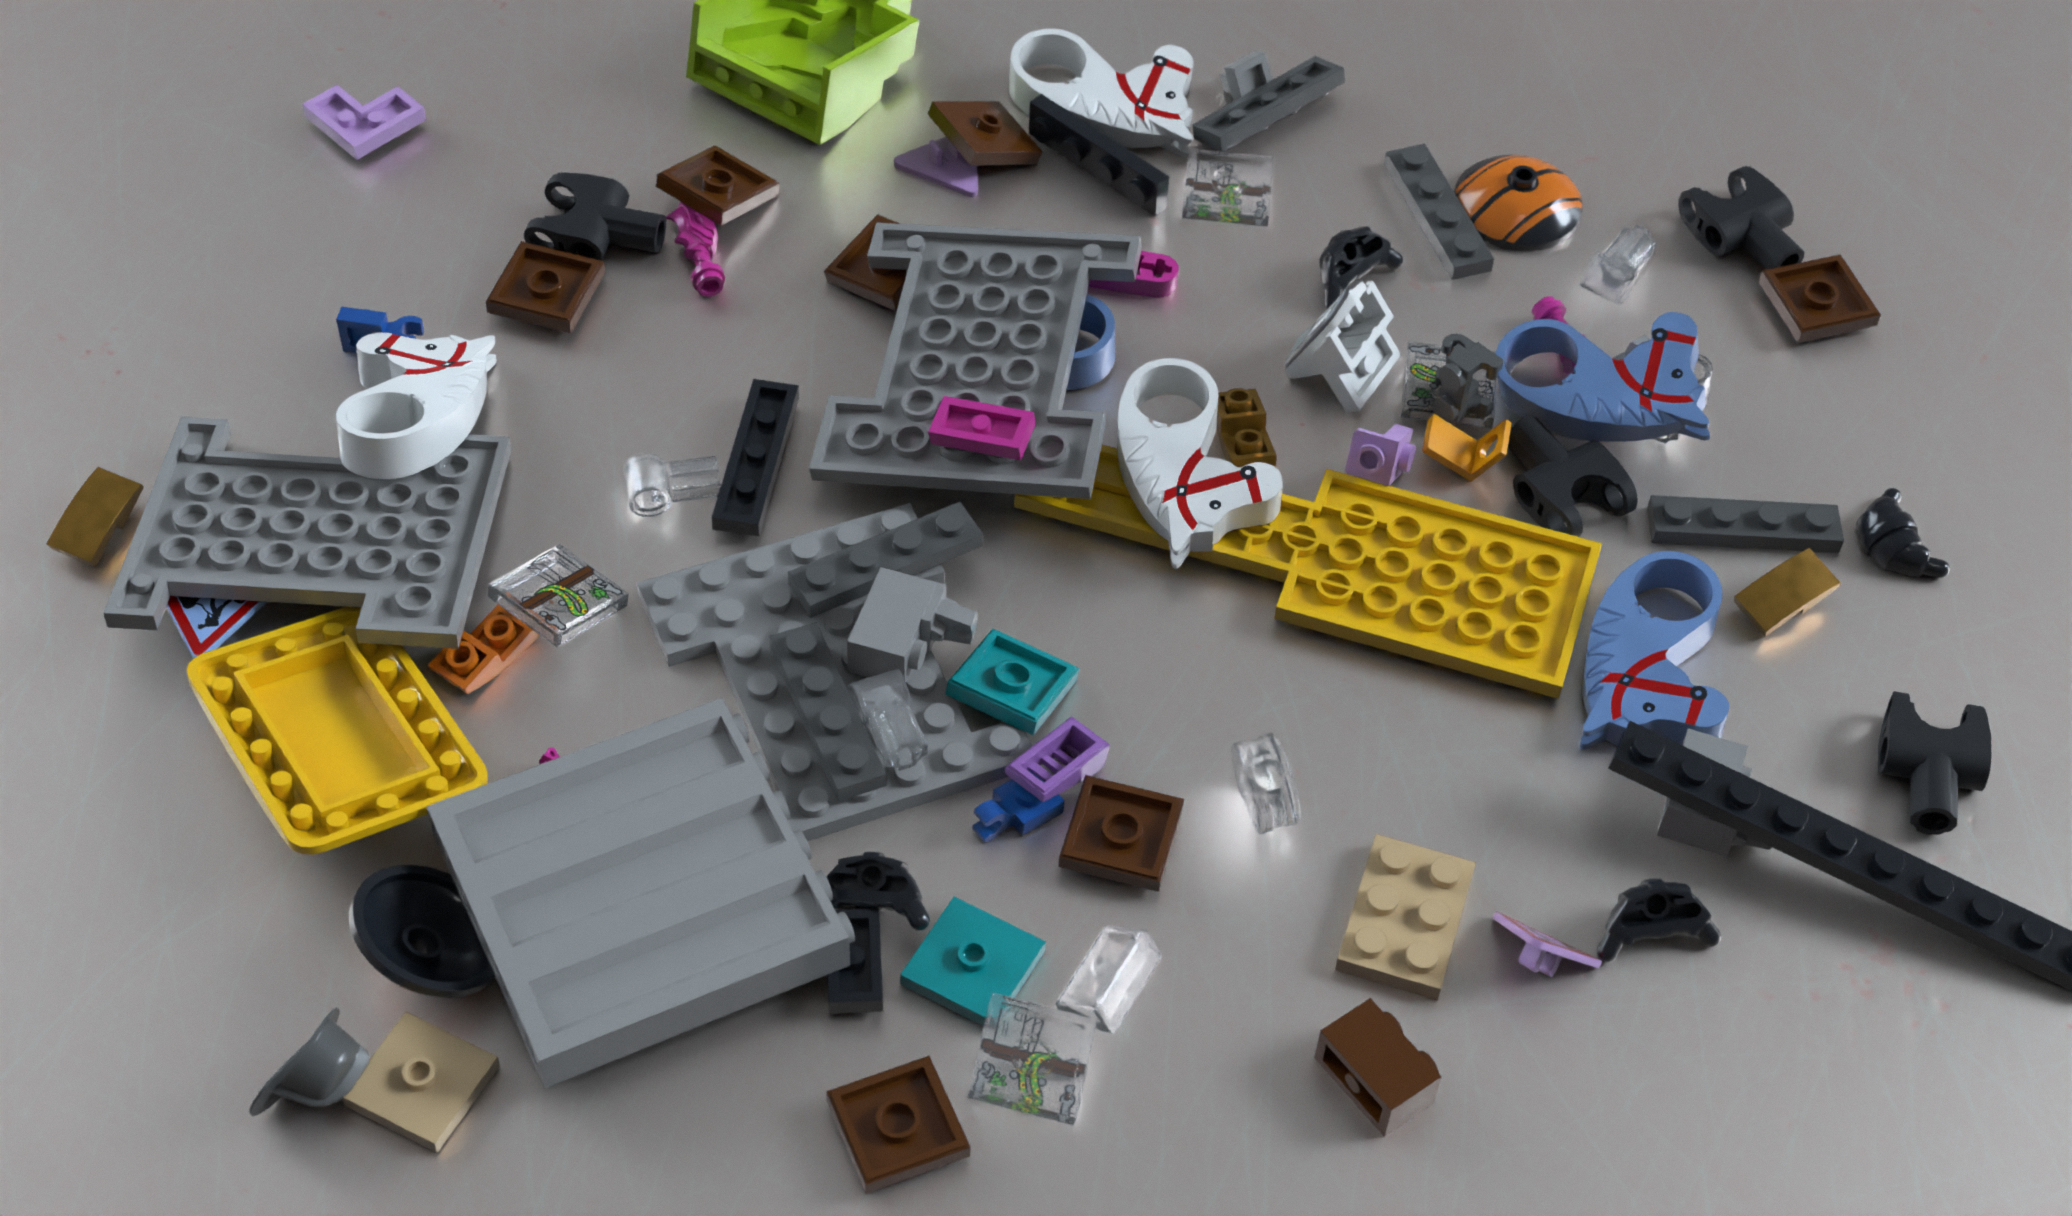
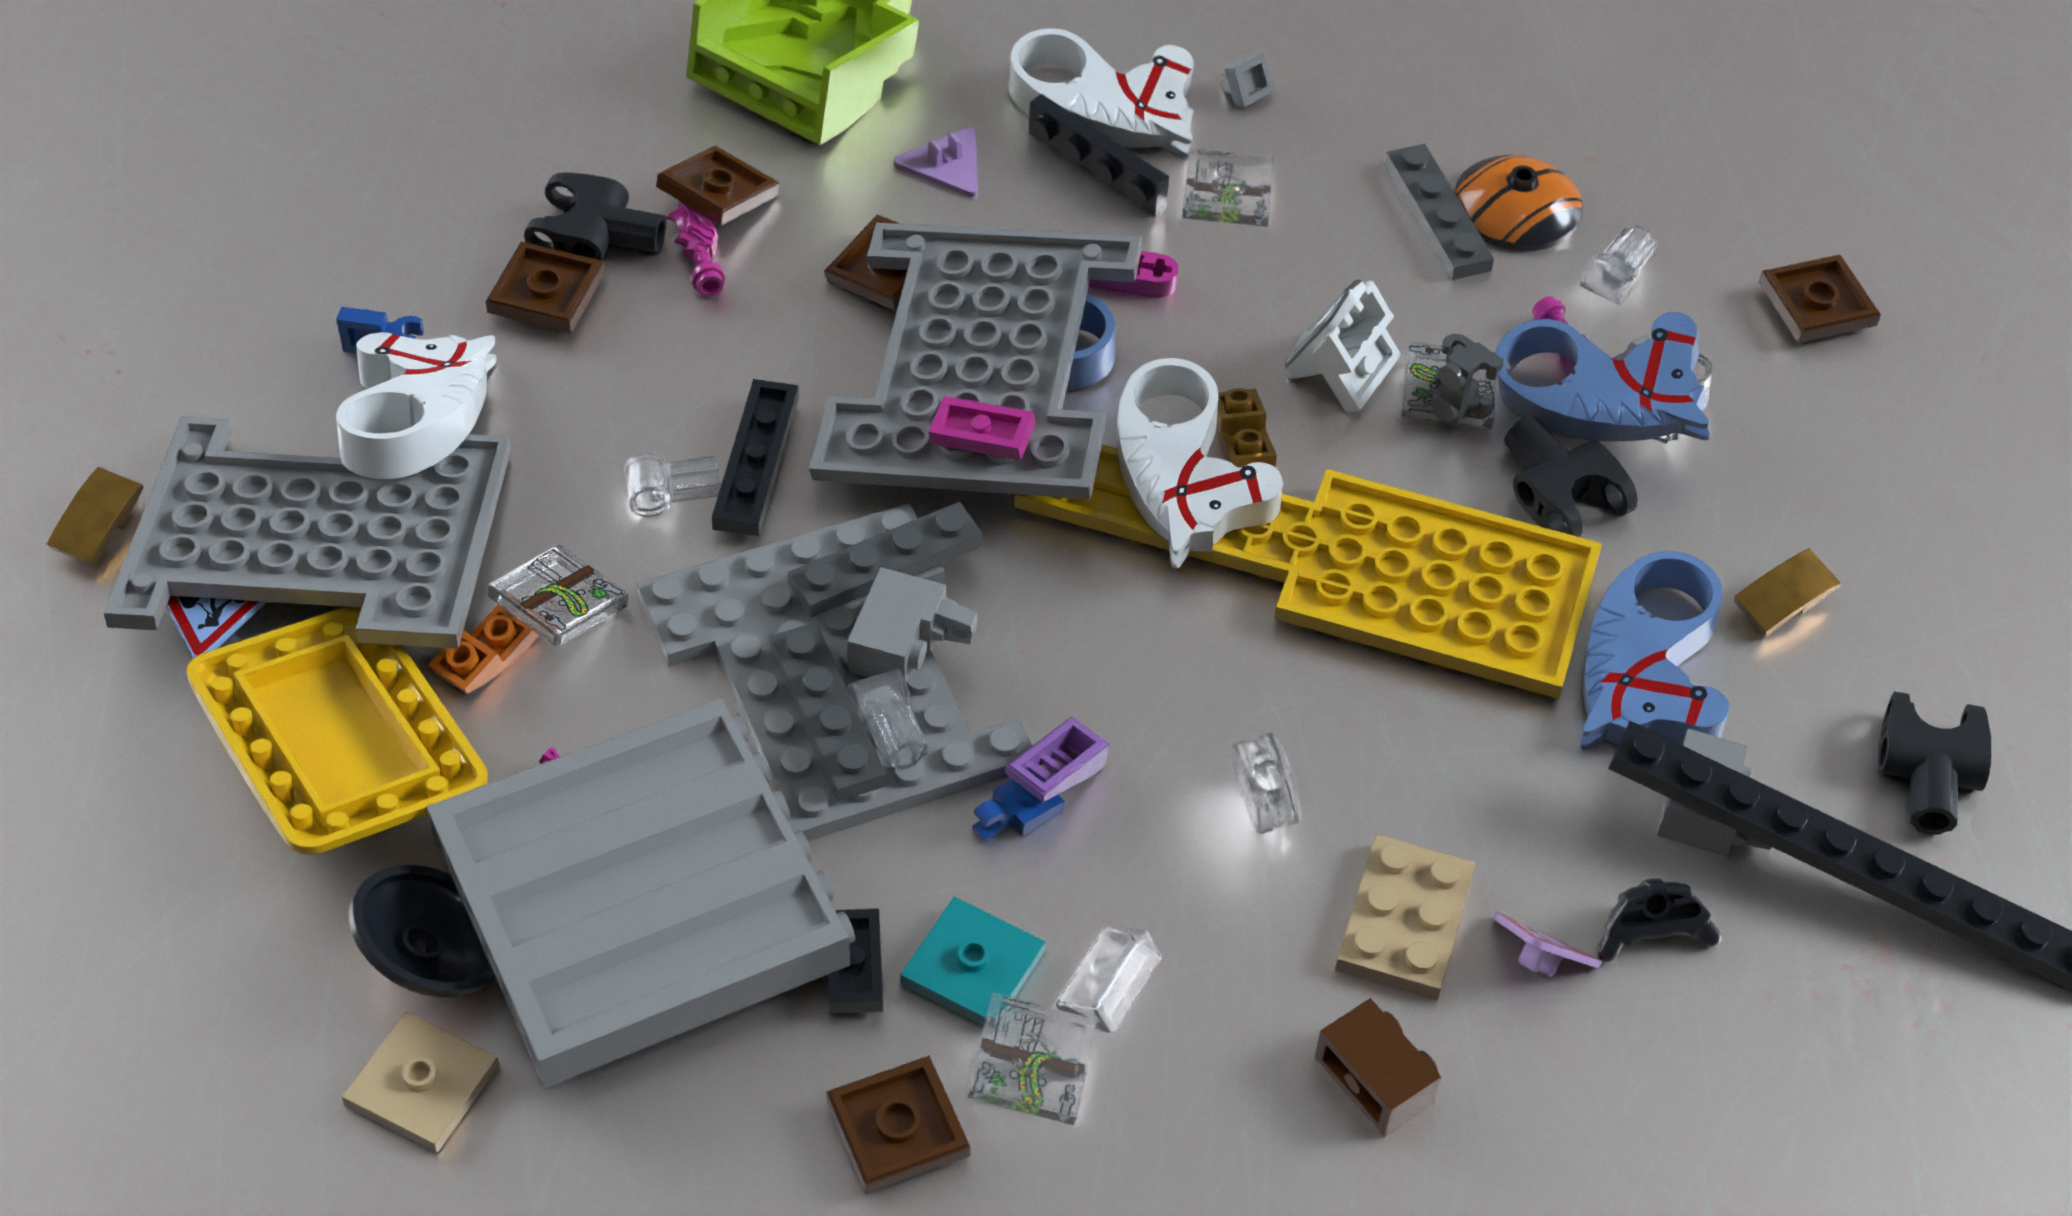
dark grey piece [249,1008,370,1117] -> none
lavender plate [302,85,426,160] -> none
black piece [826,852,930,931] -> none
reddish brown plate [927,101,1043,166] -> none
teal plate [945,628,1080,736] -> none
reddish brown plate [1058,775,1185,892] -> none
dark grey plate [1192,56,1345,152] -> none
black piece [1319,226,1403,309] -> none
lavender bracket [1345,424,1416,486] -> none
light orange bracket [1422,414,1512,482] -> none
dark grey plate [1647,495,1844,553] -> none
black connector [1678,166,1805,270] -> none
black piece [1856,488,1950,578] -> none

